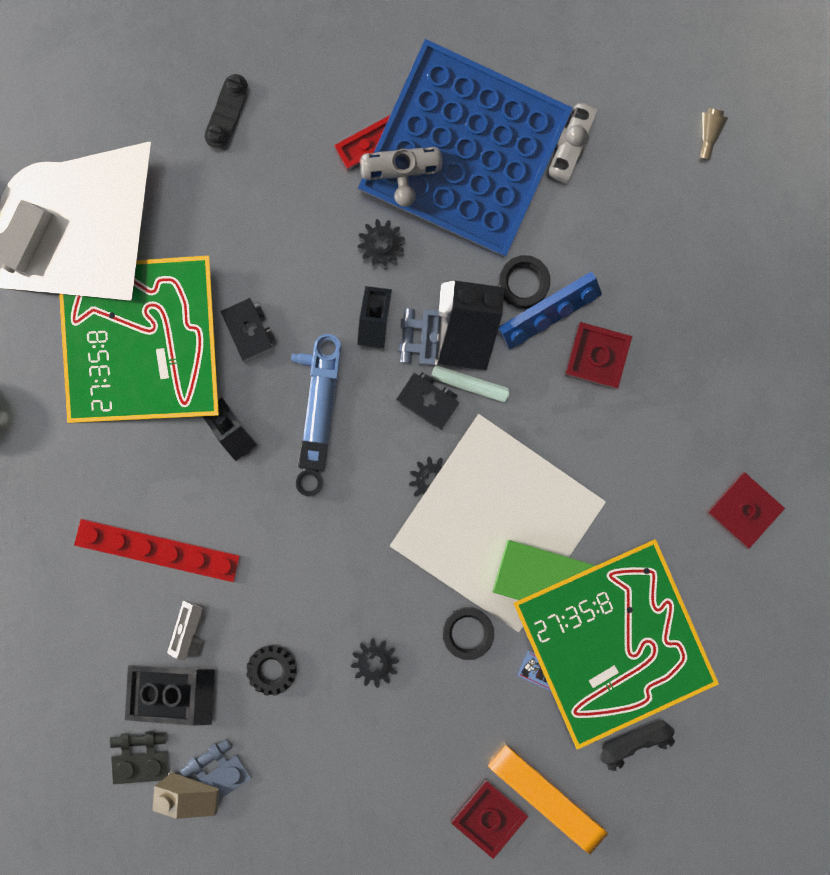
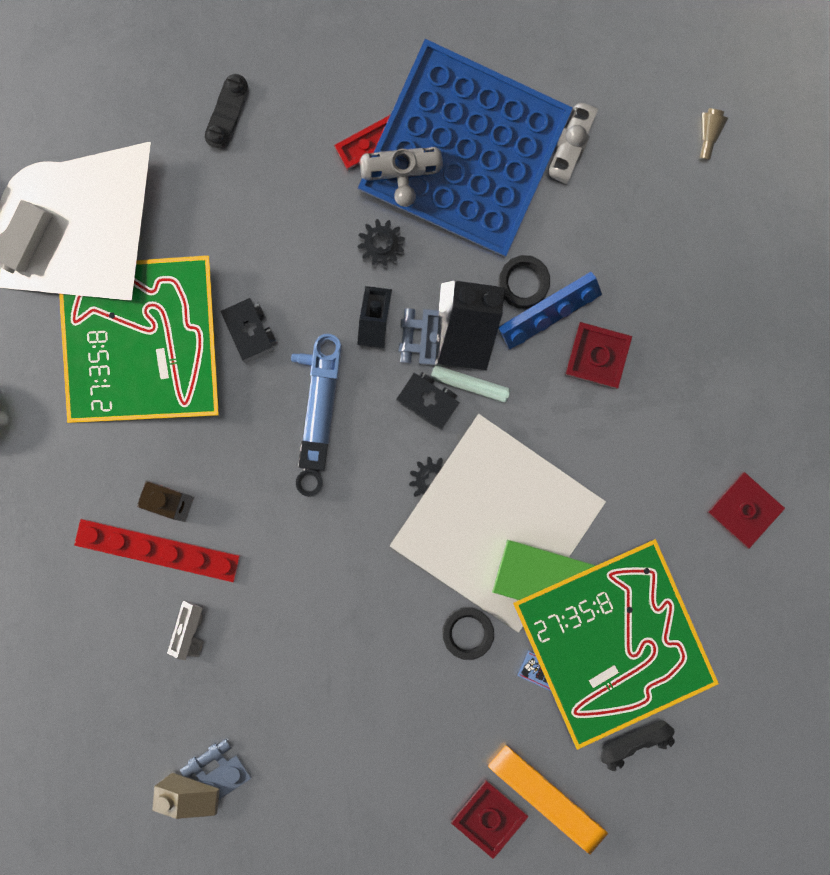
pearl dark grey plate [110,731,169,784] -> none
black slope [125,665,215,726] -> none
black slope [202,398,257,461] -> none
black tyre [246,645,297,696] -> none
black gear [351,638,399,688] -> none
none -> dark brown torso [137,480,195,522]

